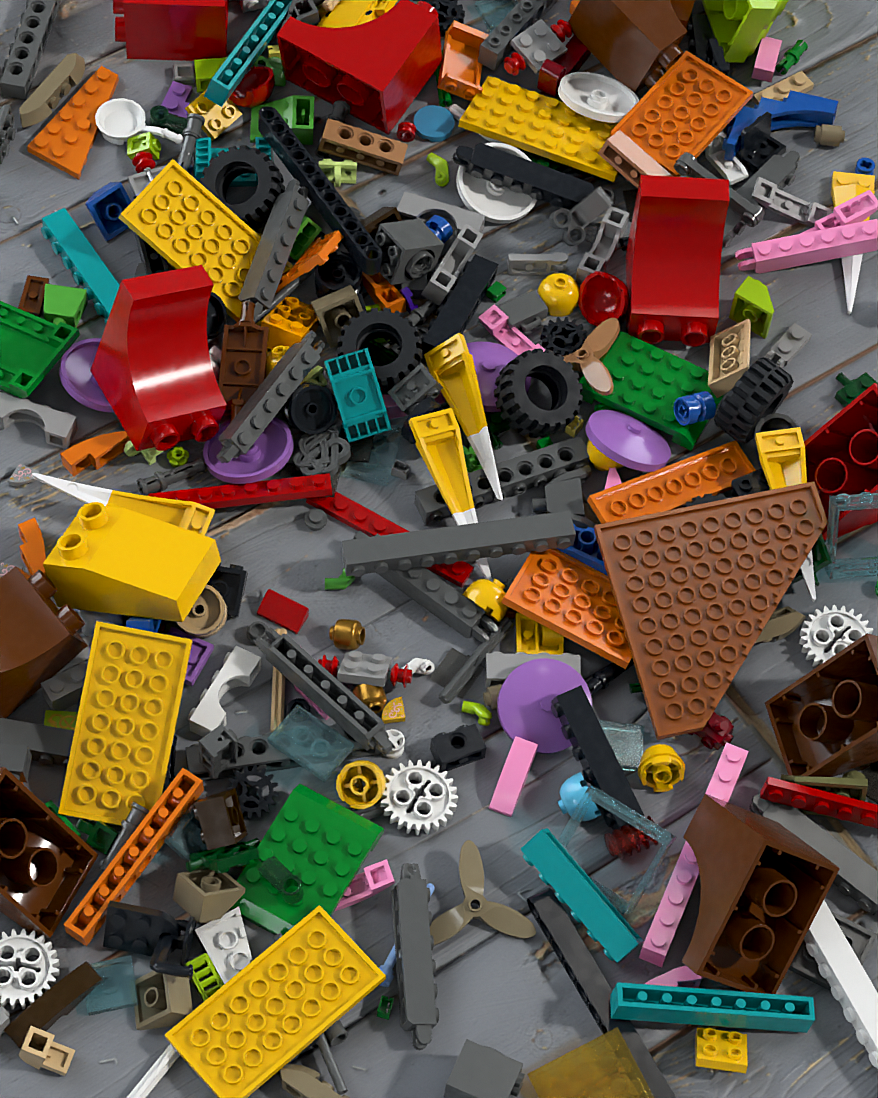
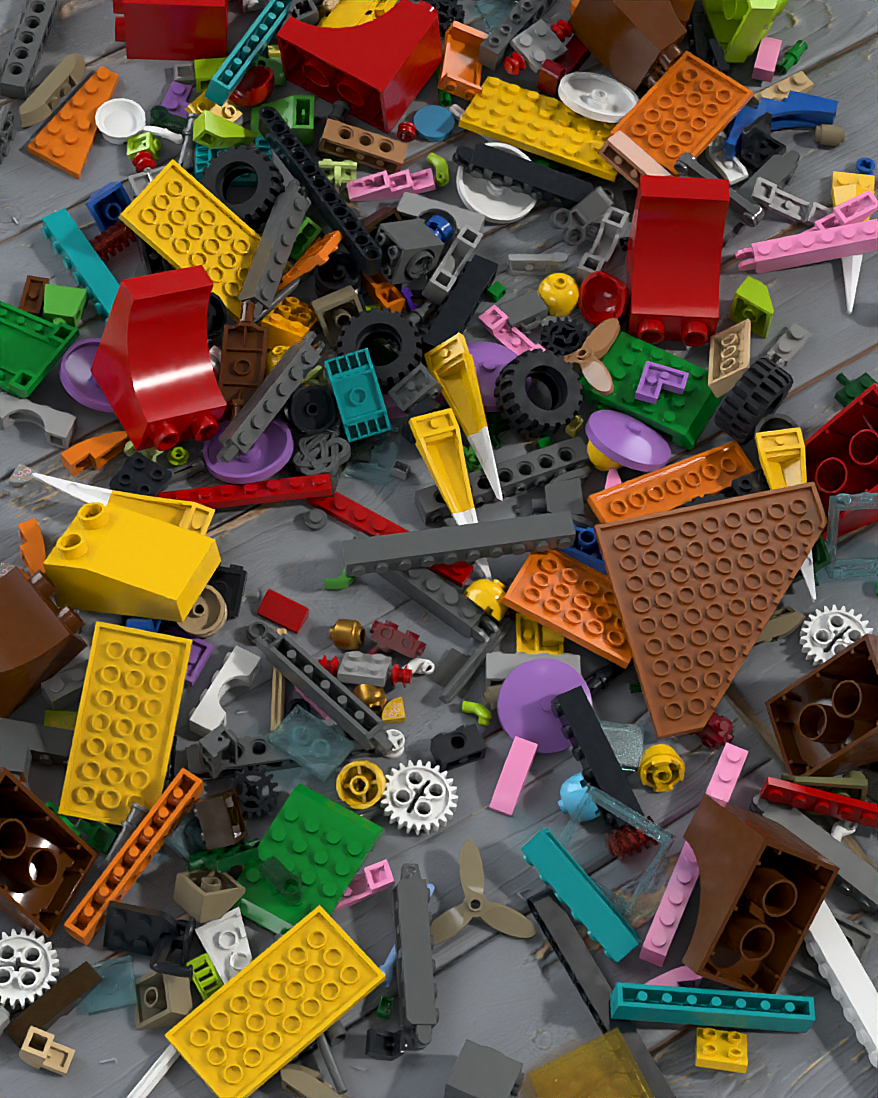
blue wheel [673,391,716,426] -> none
none -> clear red piece [89,221,136,261]
none -> black bracket [109,451,172,497]
none -> lime slope [193,110,258,149]
none -> bright pink slope [346,168,436,201]
none -> black bracket [365,1028,407,1061]
none -> dark red brick [367,620,427,659]
none -> medium lavender plate [635,361,689,405]
none -> white arm [830,820,858,842]

